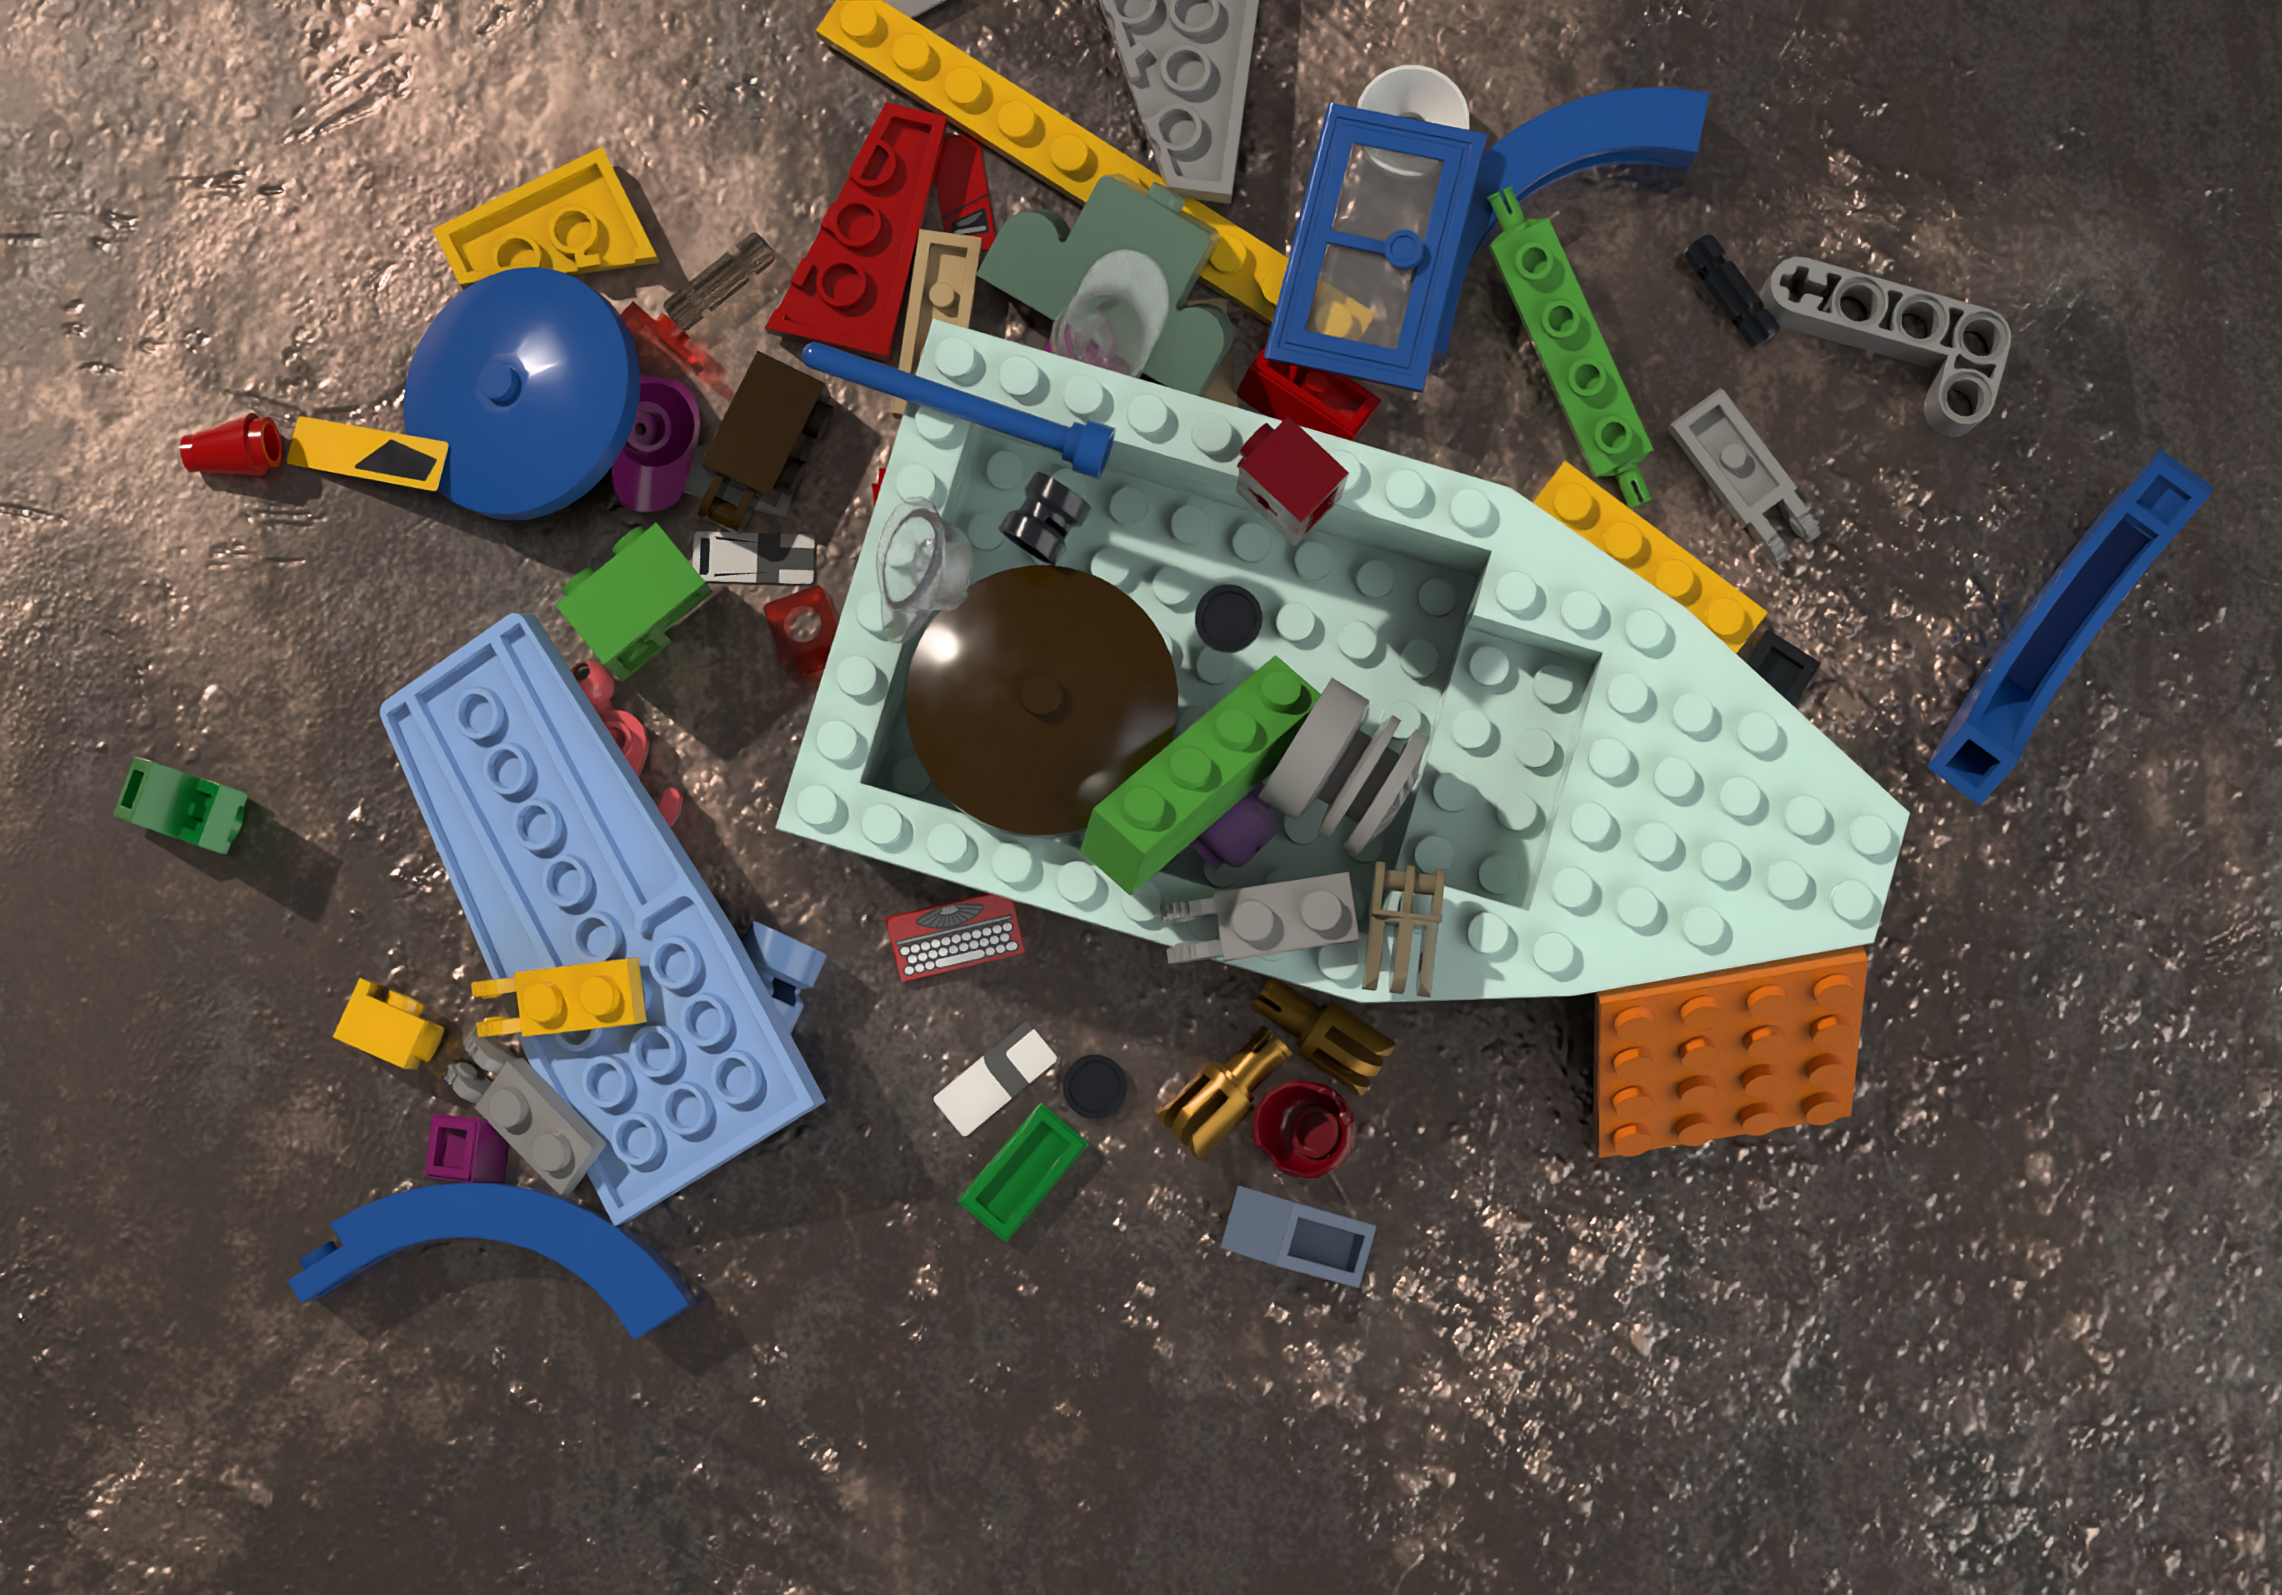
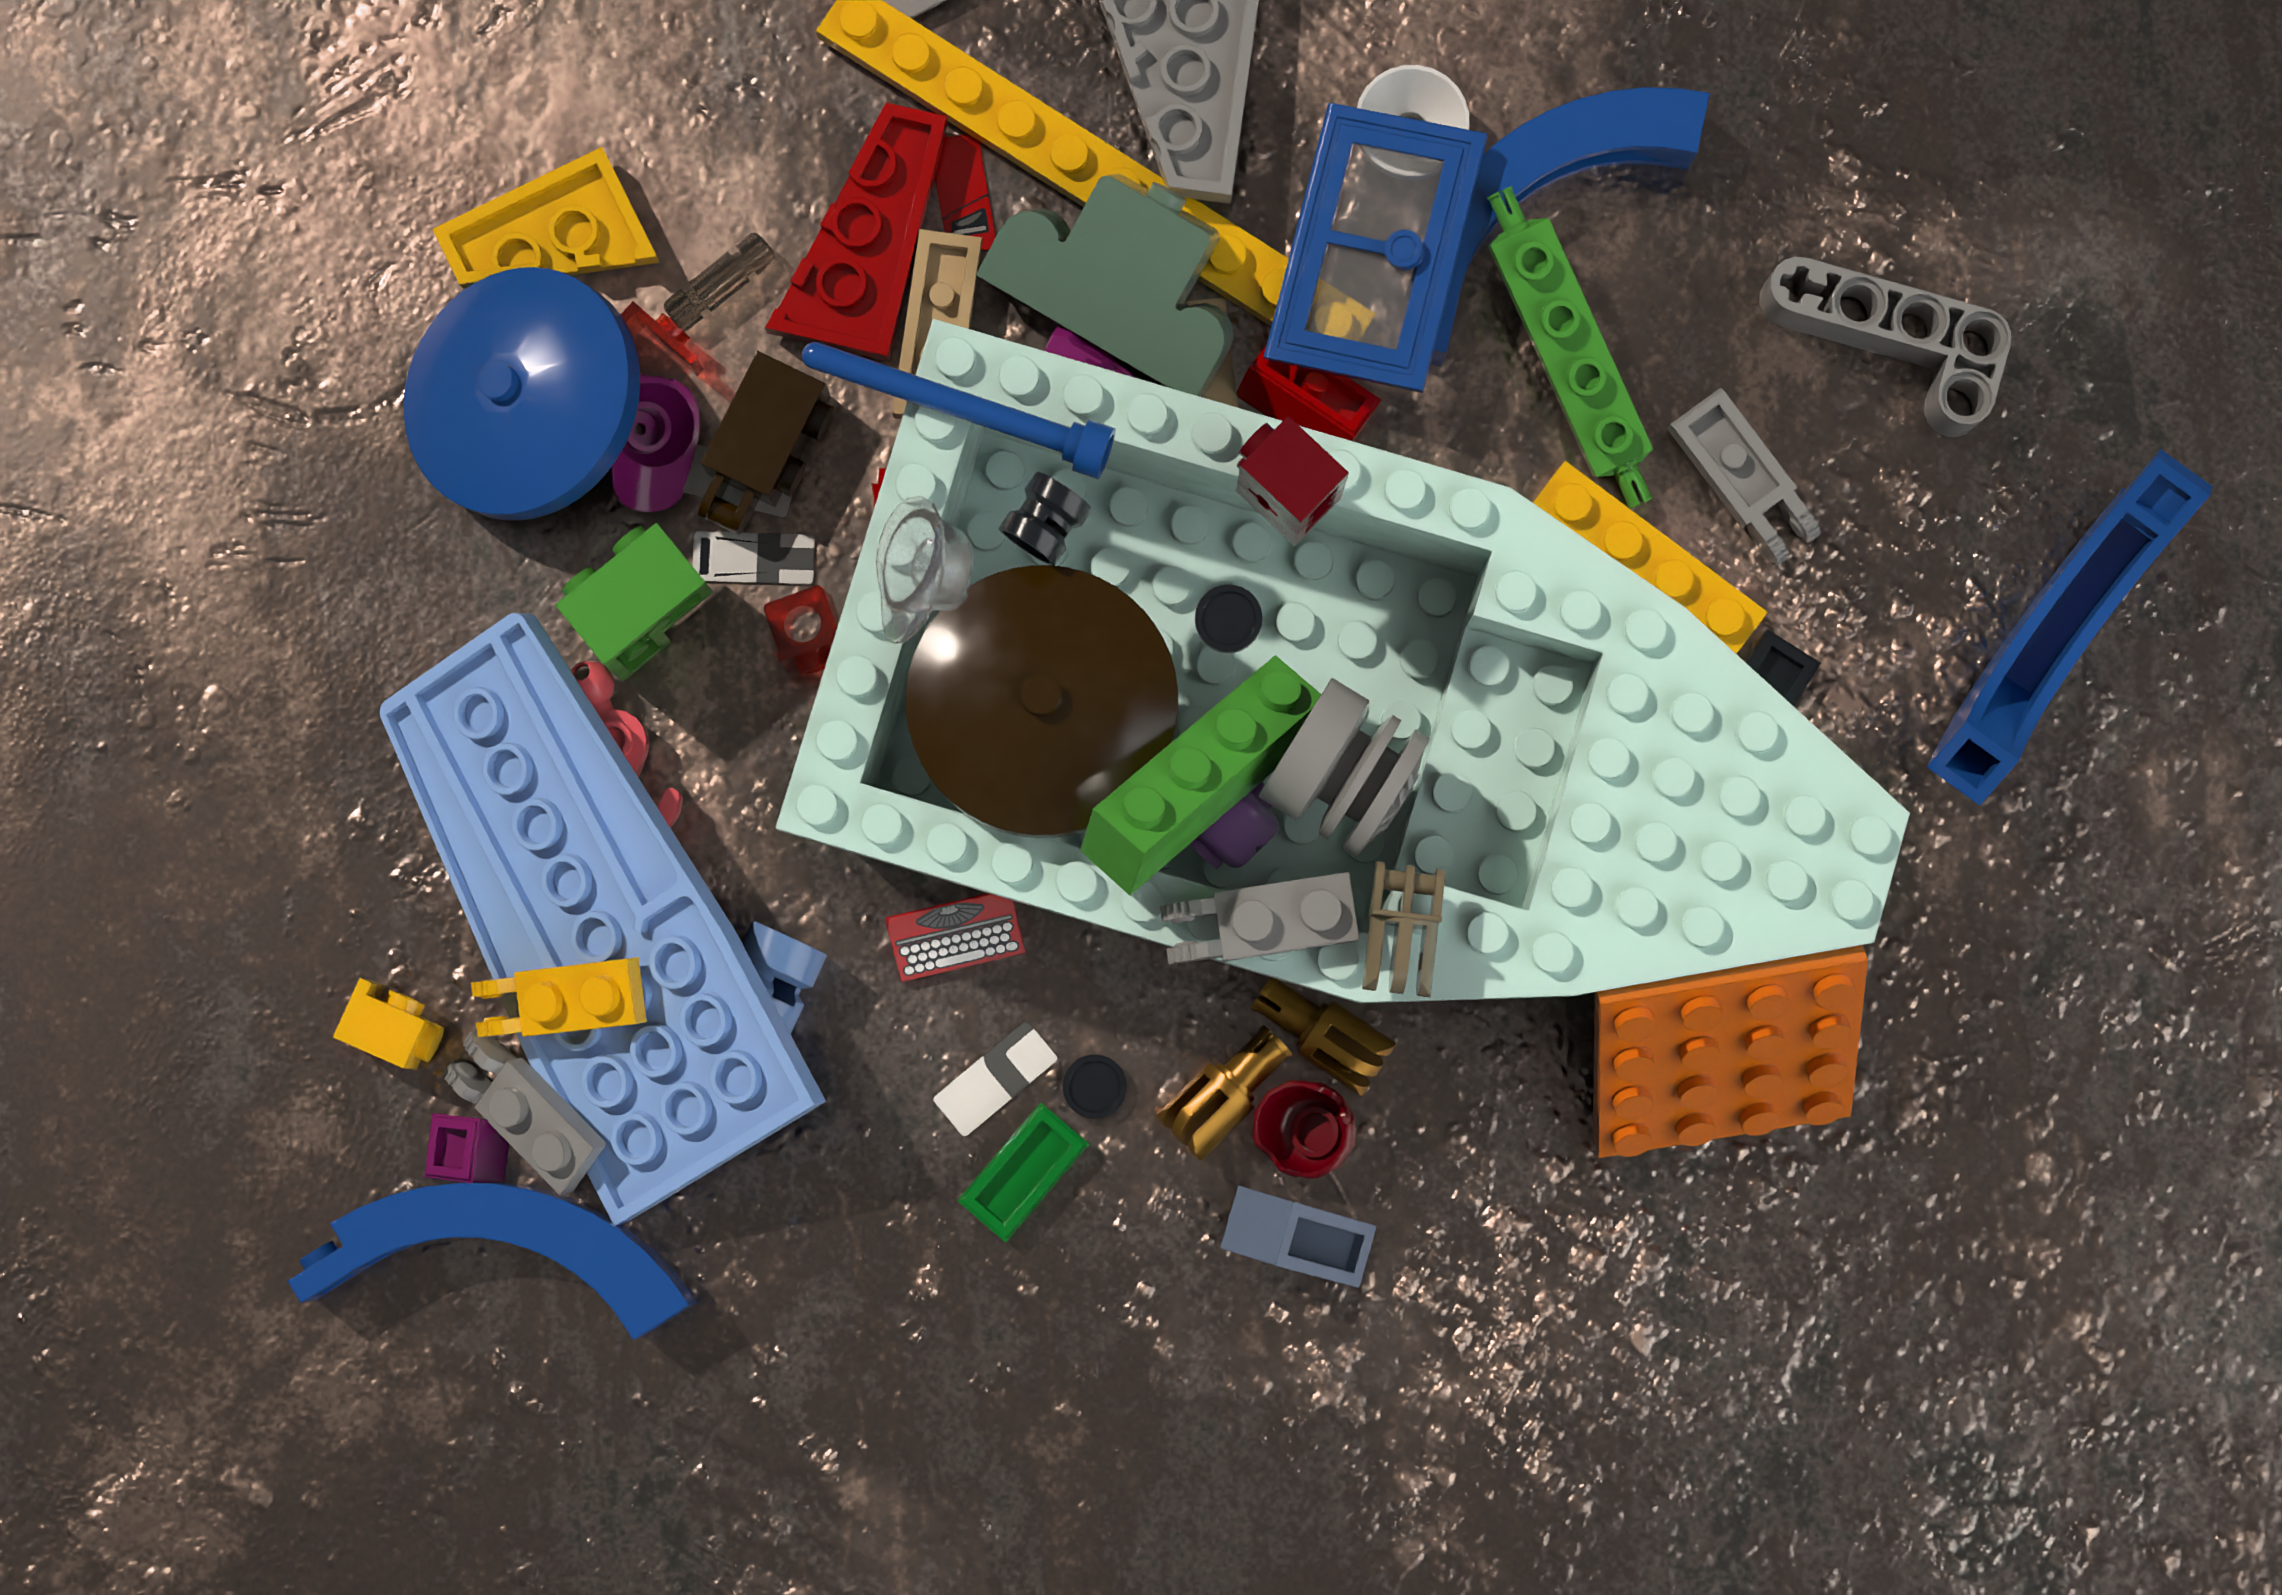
green brick [113,756,248,855] -> none
red cone [180,413,282,476] -> none
yellow sticker [287,416,449,491] -> none
clear piece [1050,249,1169,379] -> none
black axle [1684,234,1779,348] -> none

